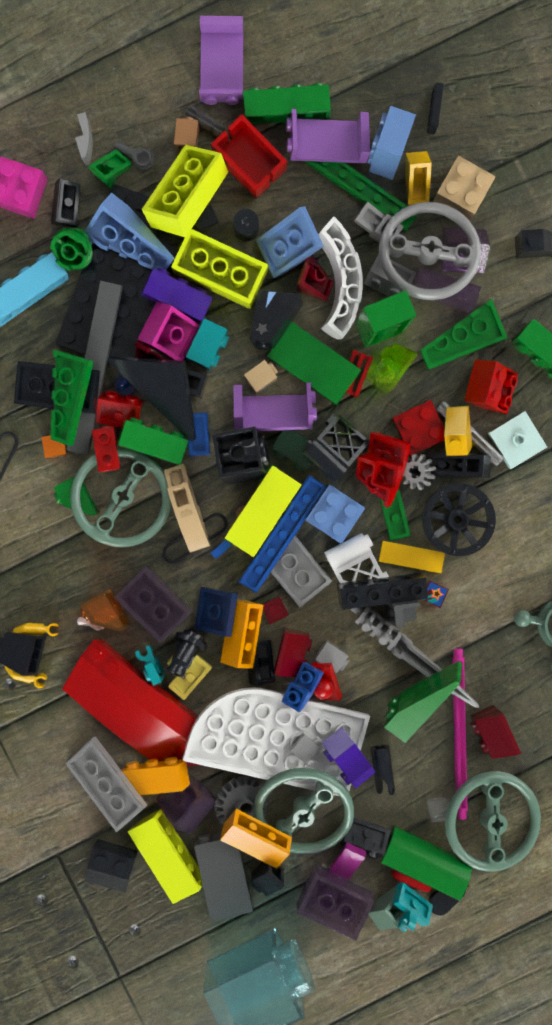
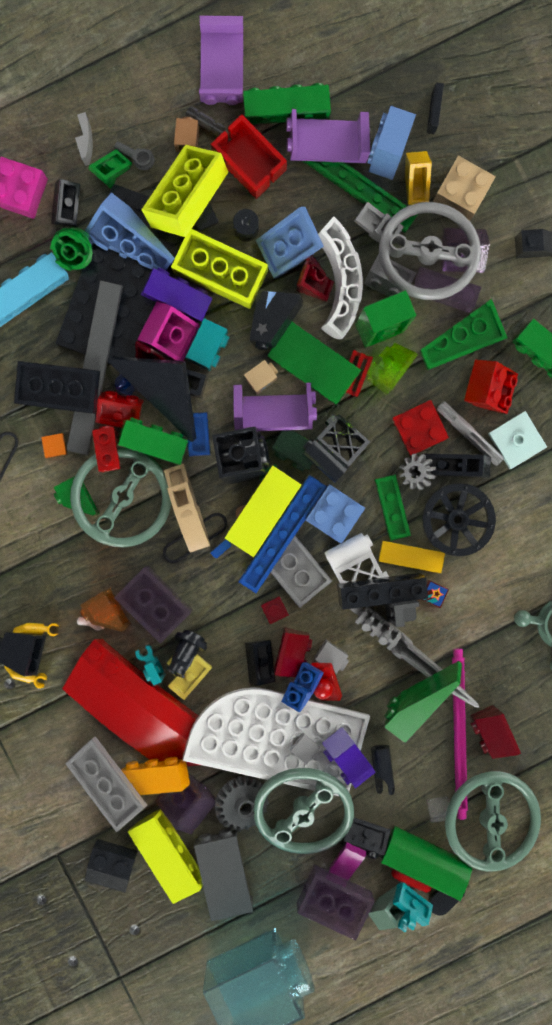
green wing [50,349,94,446] -> none
dark blue plate [194,587,238,637] -> none
light orange brick [220,600,263,668] -> none
light orange brick [220,809,292,868] -> none
black slope [251,862,285,896] -> none
red slope [355,432,411,508] -> none
yellow slope [444,406,472,456] -> none

